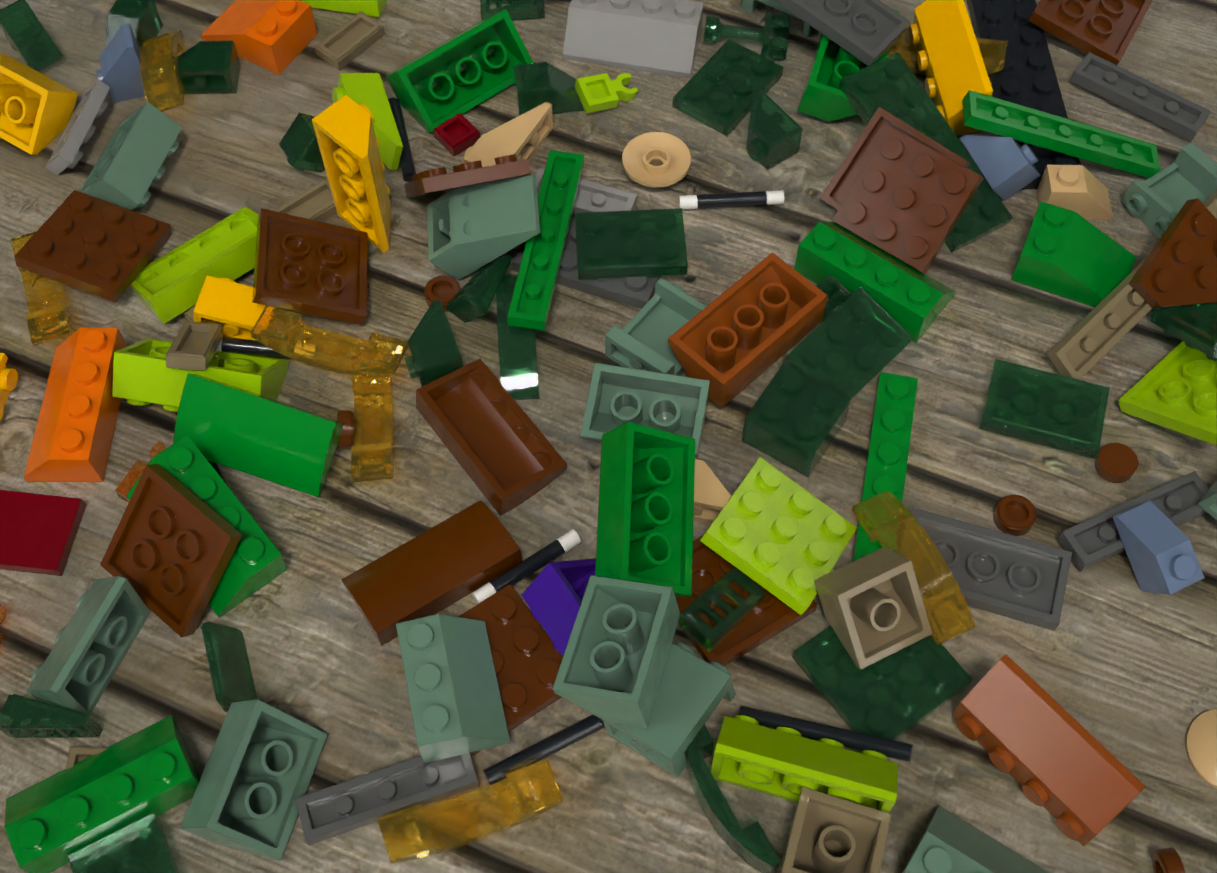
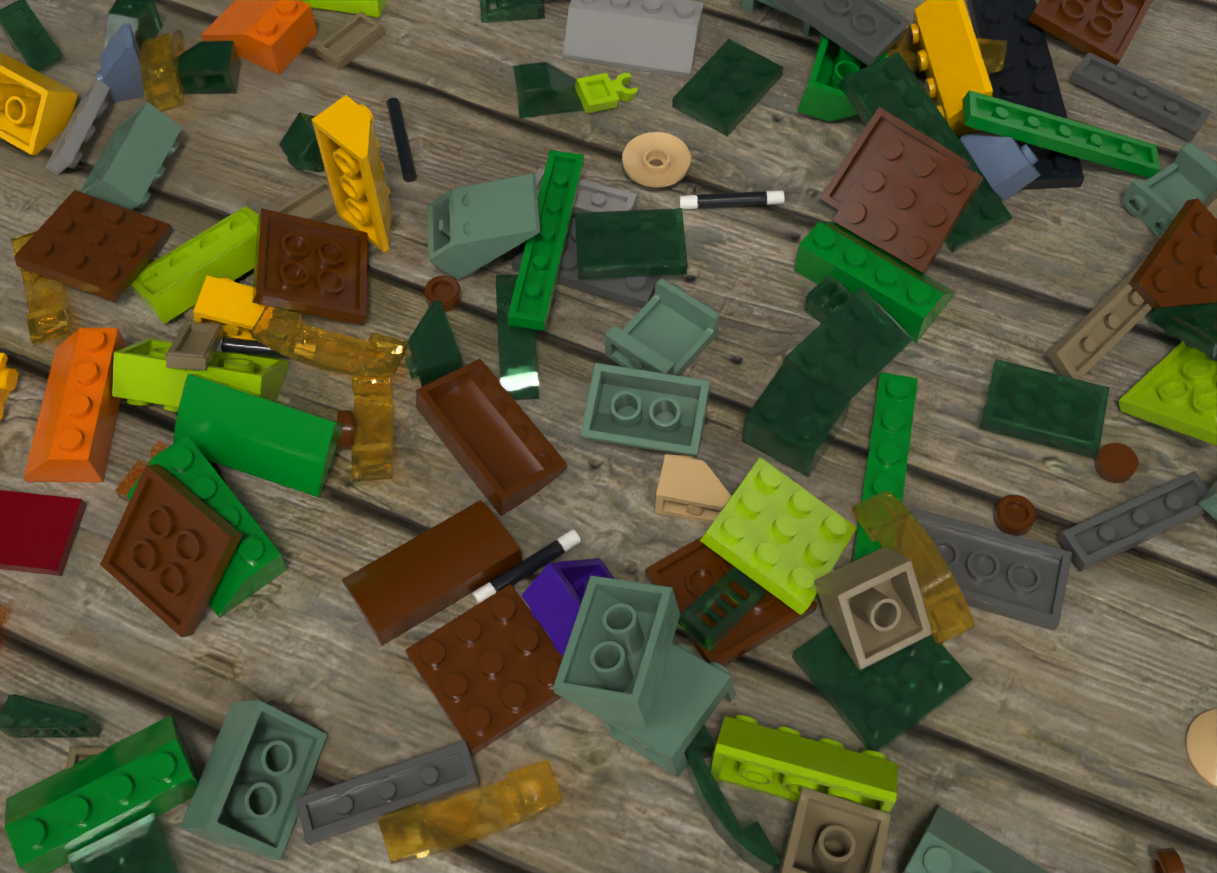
sand green slope [27,576,151,722] -> none
clear green slope [201,621,257,713] -> none
lime slope [332,73,403,170] -> none
green slope [385,9,537,133] -> none
sand green slope [396,614,510,763] -> none
reddish brown plate [404,154,531,198] -> none
dark red tile [433,113,481,157] -> none
clear green slope [446,253,512,323] -> none
tan slope [463,102,553,179] -> none
black bar [483,714,605,786] -> none
green slope [595,422,695,598] -> none
dark orange slope [668,252,828,409] -> none
clear green bar [703,12,791,62] -> none
black bar [738,706,913,762] -> none
clear green slope [746,88,803,171] -> none
dark orange slope [952,654,1146,846] -> none
green slope [1011,201,1136,308] -> none
tan slope [1036,165,1113,220] -> none
sand blue slope [1112,500,1205,595] -> none

